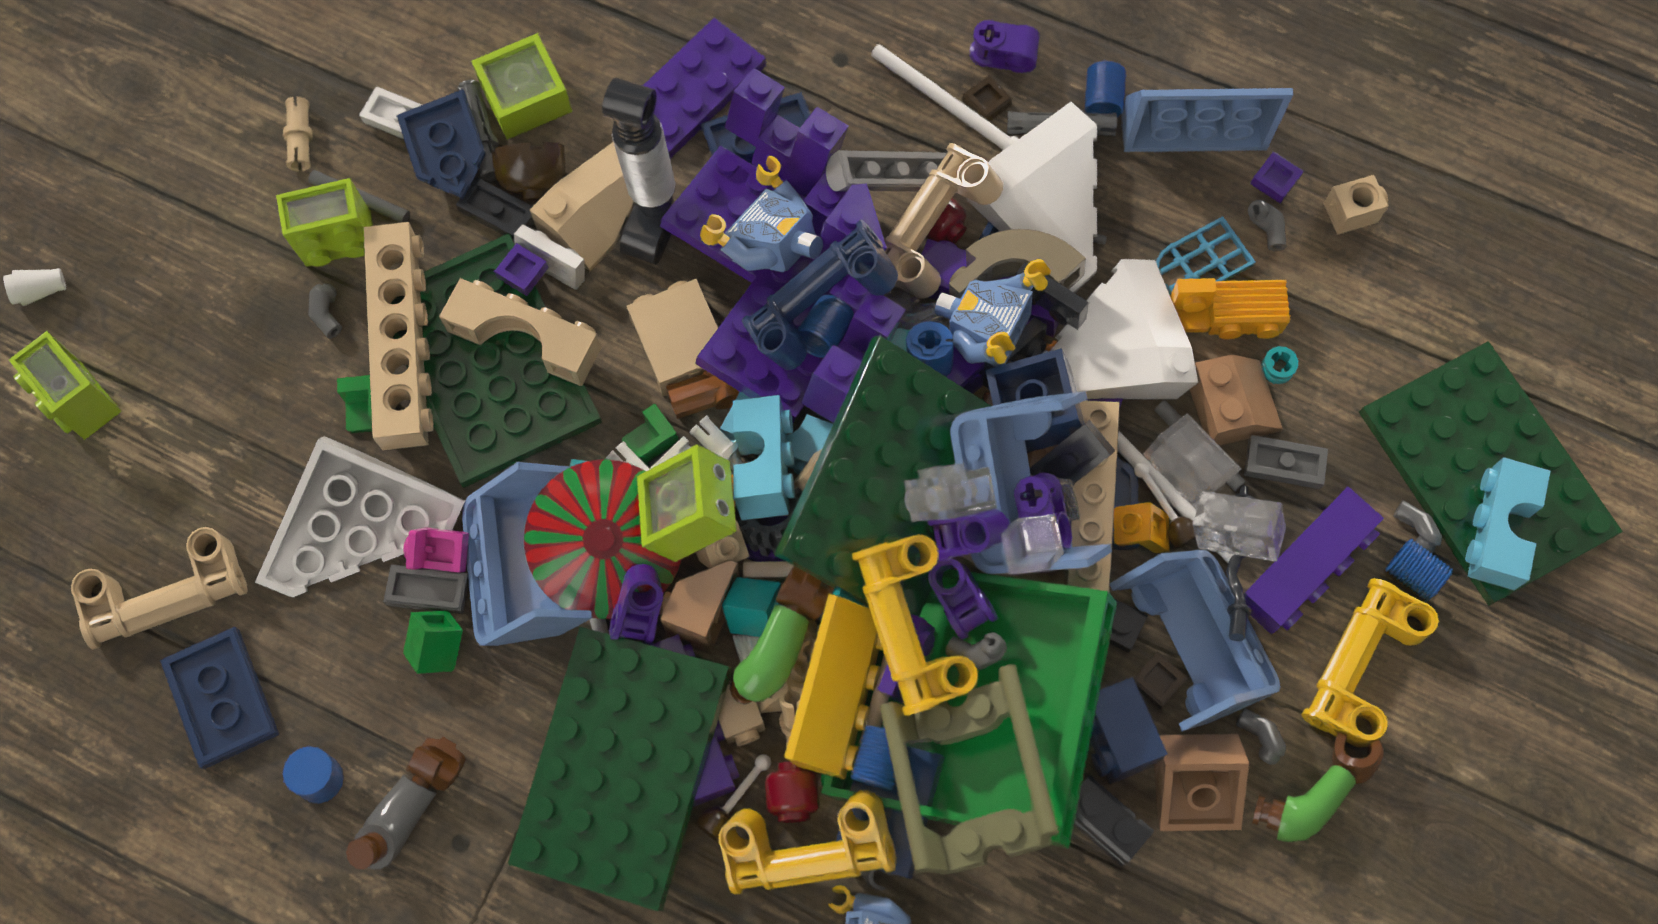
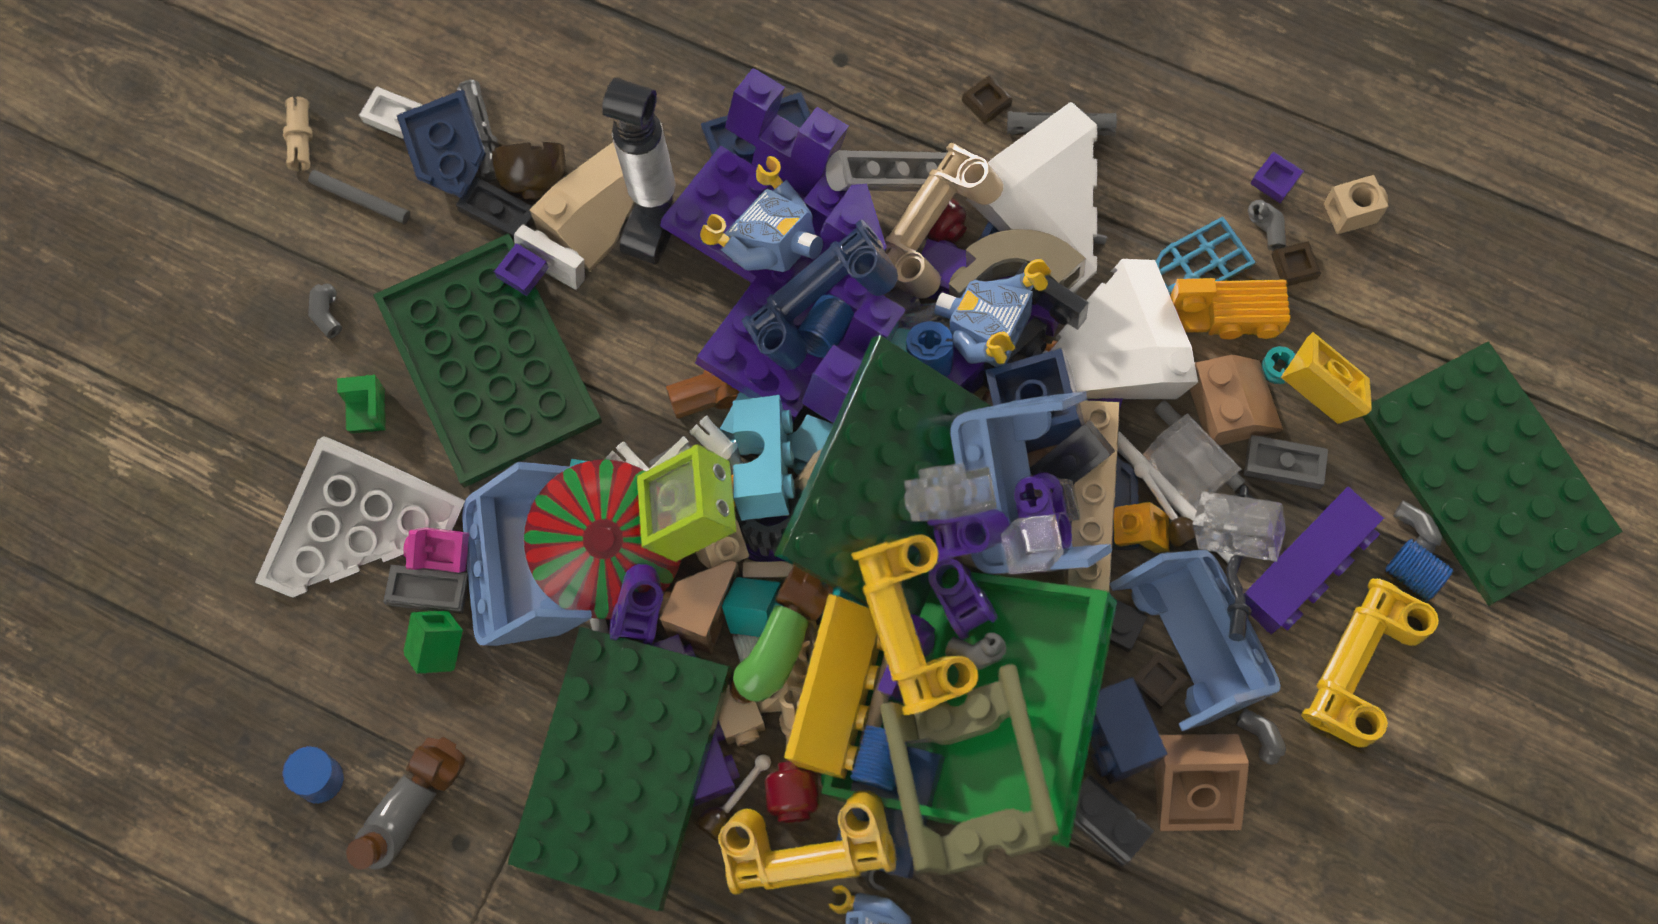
white cone [3,268,66,306] -> none
lime piece [9,331,122,440] -> none
tan piece [71,527,248,649] -> none
dark blue tile [160,627,279,769] -> none
lime piece [276,178,373,267] -> none
tan brick [364,222,434,450] -> none
tan arch [439,278,602,386] -> none
piece [471,33,572,140] -> none
green panel [622,404,679,467] -> none
tan panel [627,279,718,396] -> none
dark purple plate [643,18,766,159] -> none
white bar [871,44,1019,151] -> none
dark purple piece [969,20,1040,73] -> none
blue piece [1084,61,1126,117] -> none
medium blue slope [1121,88,1293,152] -> none
bright green piece [1252,732,1383,842] -> none
medium azure arch [1465,457,1550,590] -> none
none -> dark brown tile [1271,241,1321,287]
none -> yellow slope [1281,332,1372,424]

